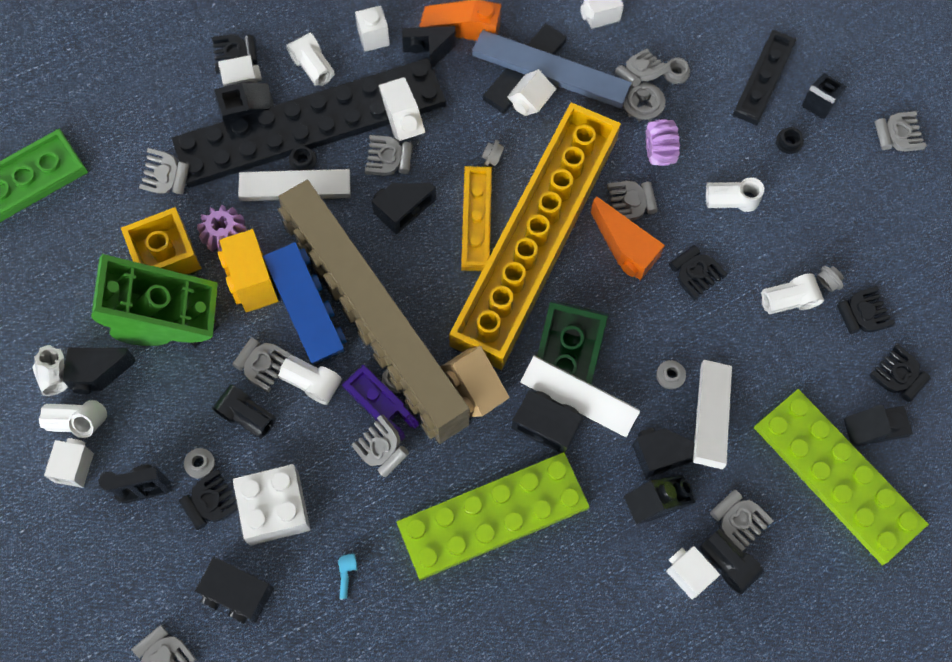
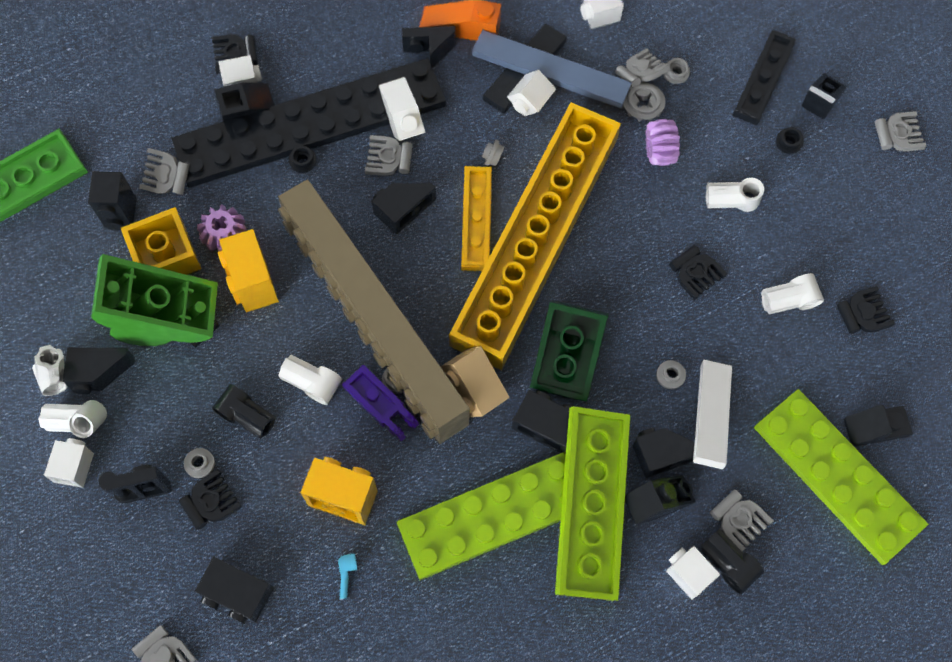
light grey piece [232,338,292,393] -> none
white brick [233,464,311,546] -> none
white tile [238,169,351,201] -> none
blue wedge [263,242,347,366] -> none
white piece [286,33,335,86] -> none
light grey piece [351,415,409,477] -> none
white brick [355,6,390,52] -> none
white tile [520,355,640,437] -> none
orange slope [591,196,665,281] -> none
light grey piece [607,181,658,221] -> none
light grey plate [817,266,844,292] -> none
black piece [869,344,931,402] -> none
none -> black brick [88,171,137,231]
none -> yellow brick [300,457,378,525]
none -> lime plate [555,406,630,601]

